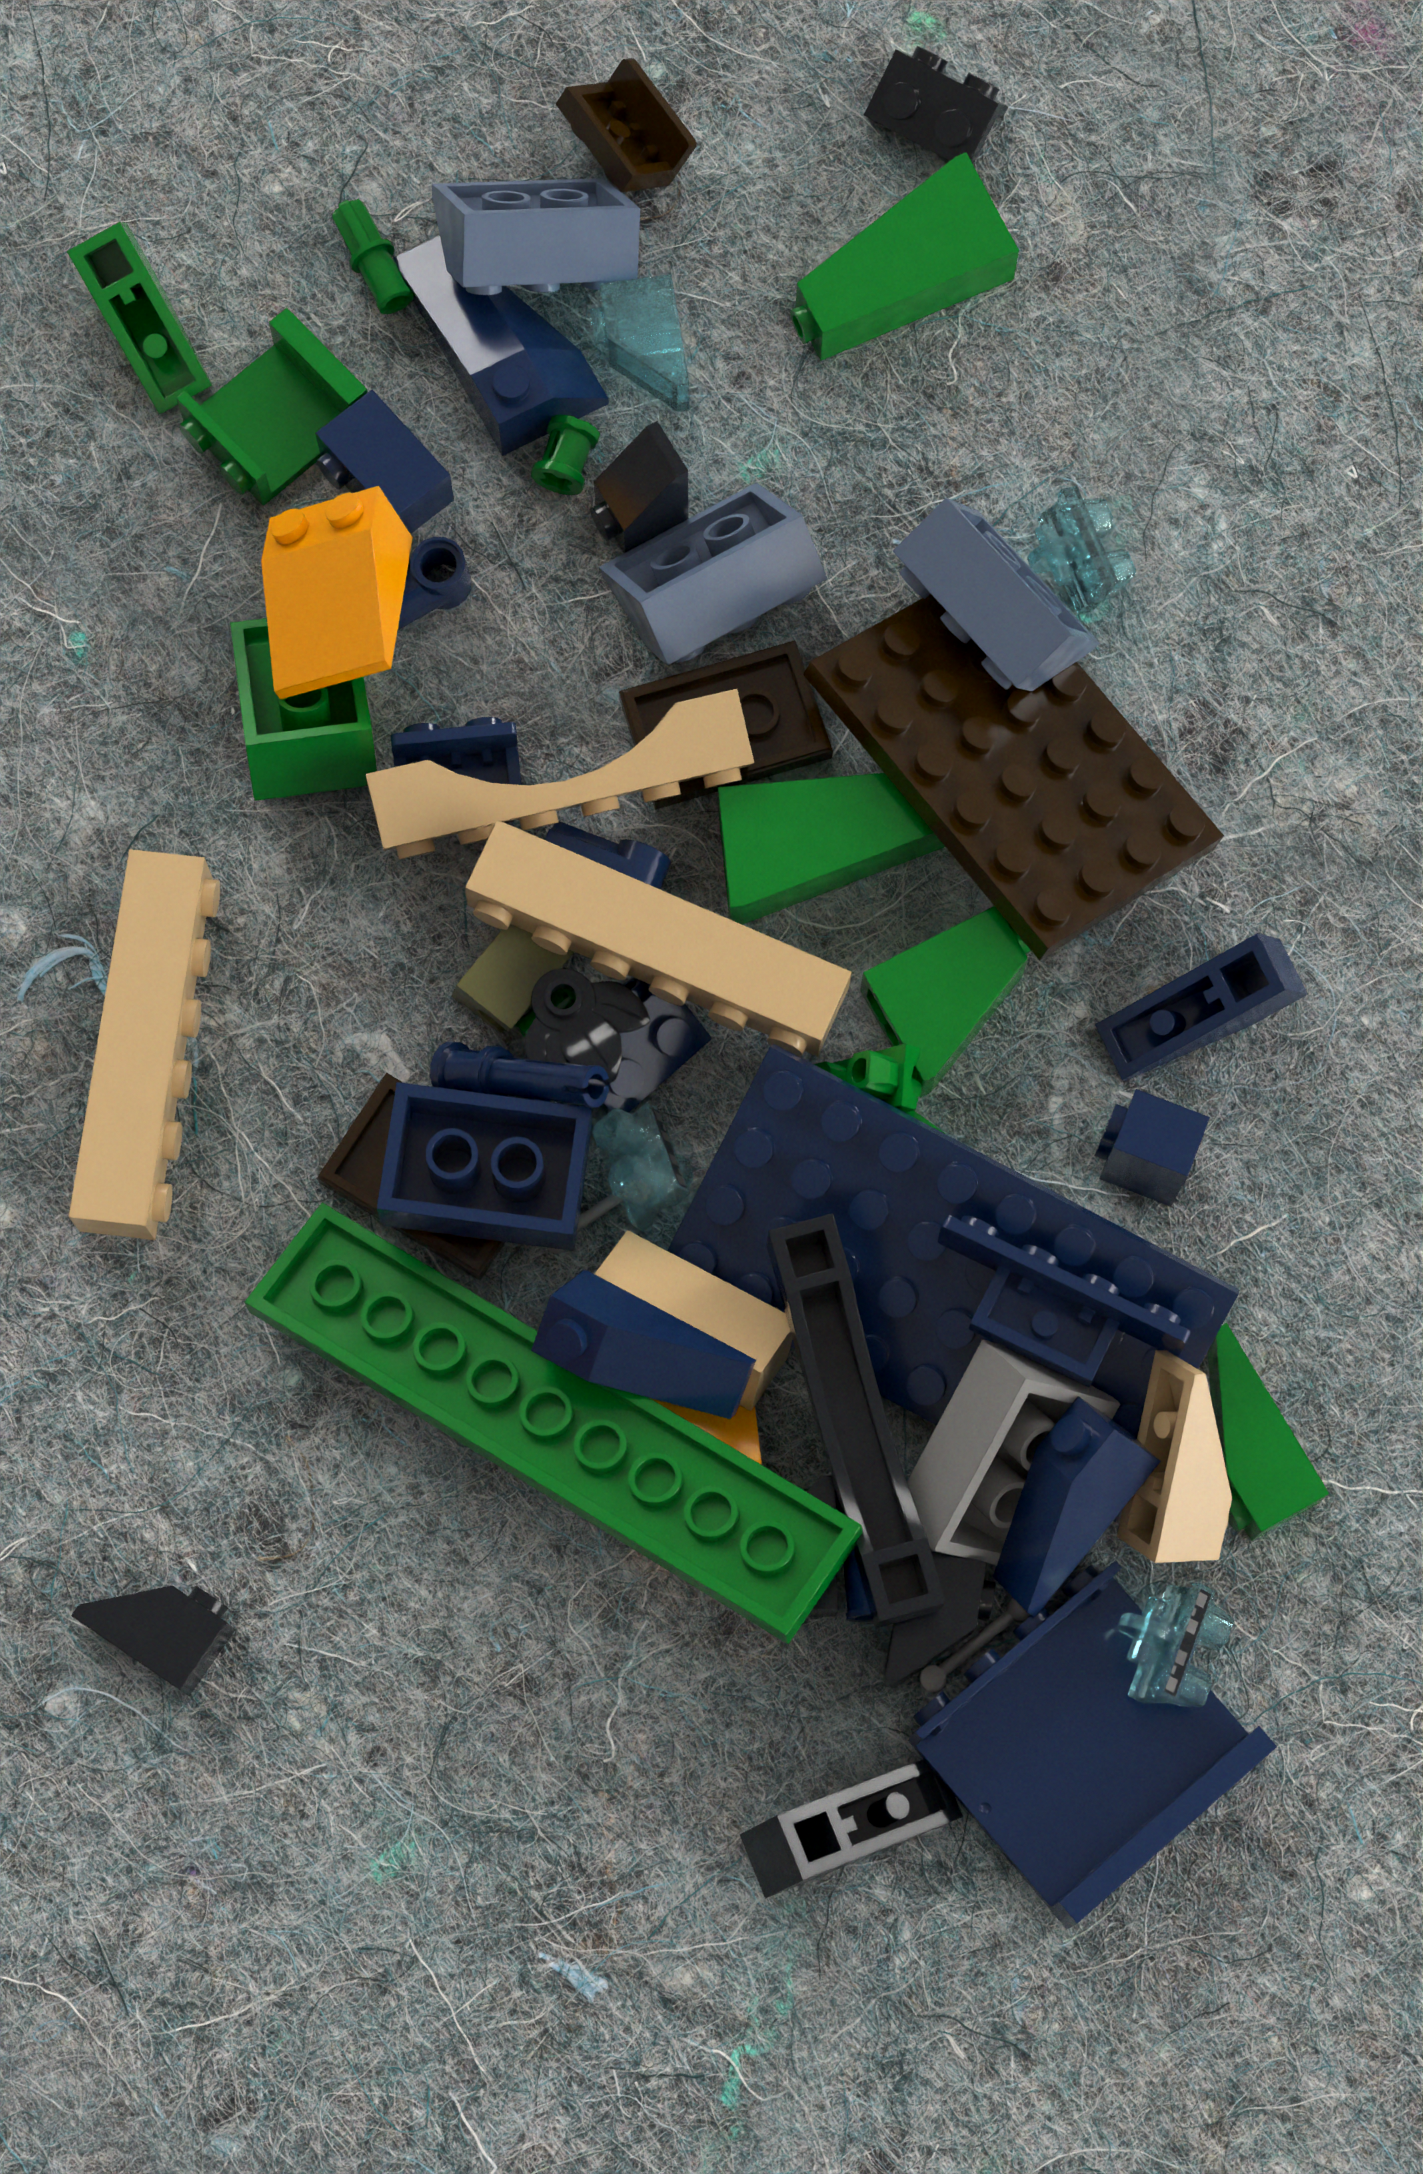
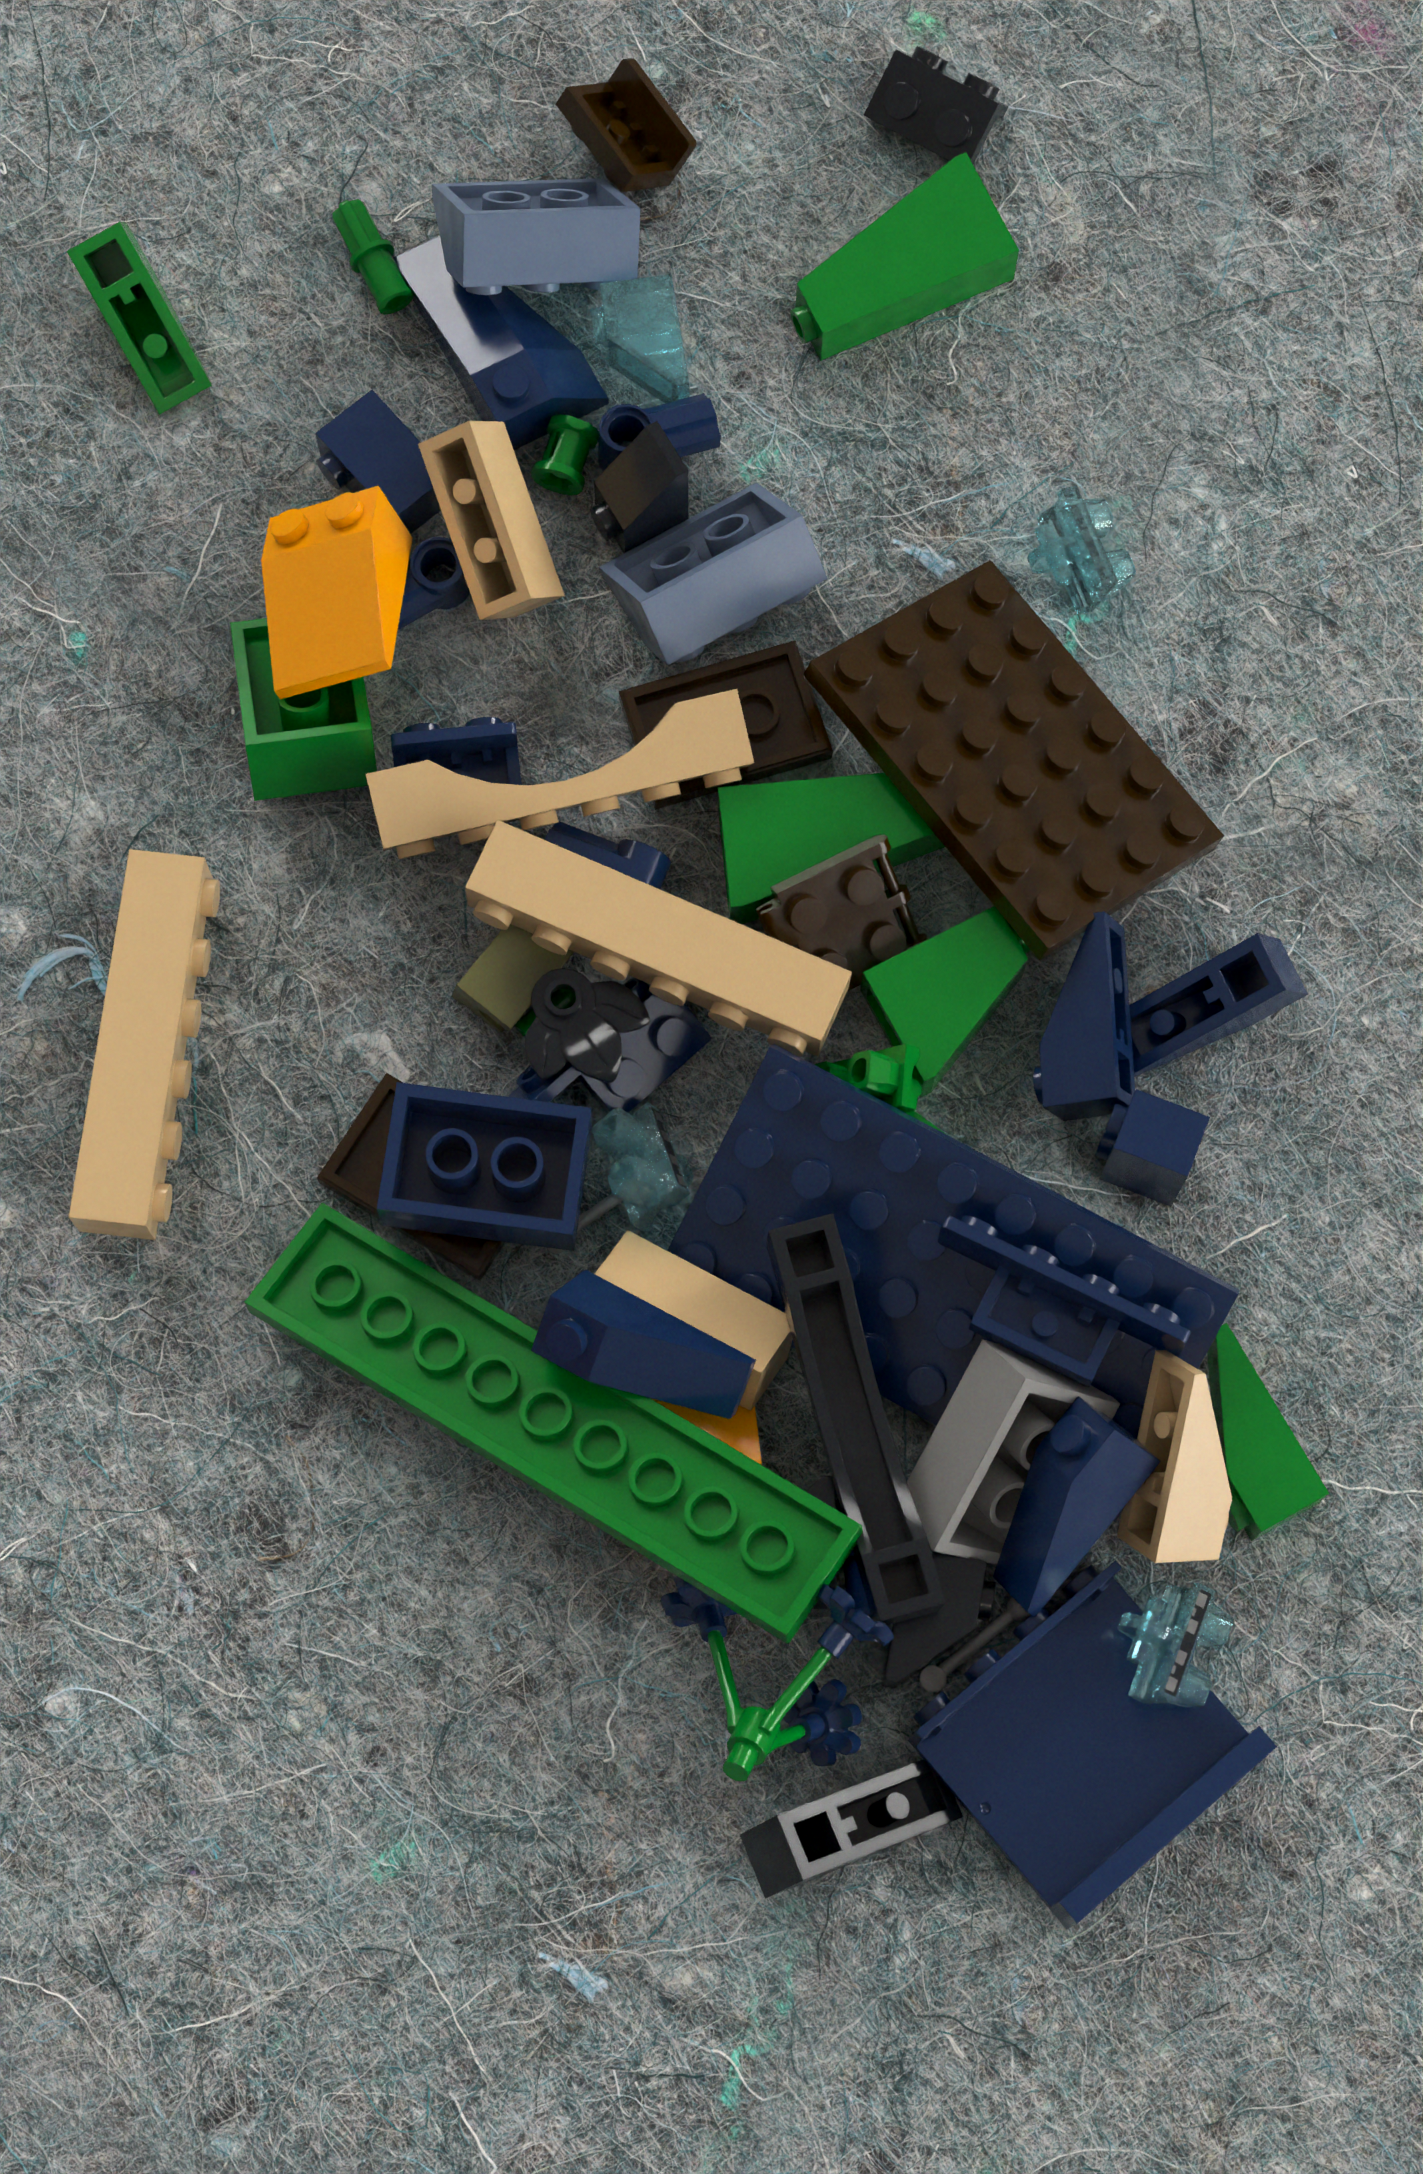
black slope [71,1585,235,1697] -> none
green panel [176,308,368,506] -> none
dark blue pin [430,1041,609,1108] -> none
sand blue slope [893,498,1100,691] -> none
none -> tan brick [418,421,565,620]
none -> dark blue piece [598,393,721,471]
none -> dark blue plant [660,1576,894,1782]
none -> dark brown plate [756,834,928,991]
none -> dark blue slope [1033,911,1135,1121]

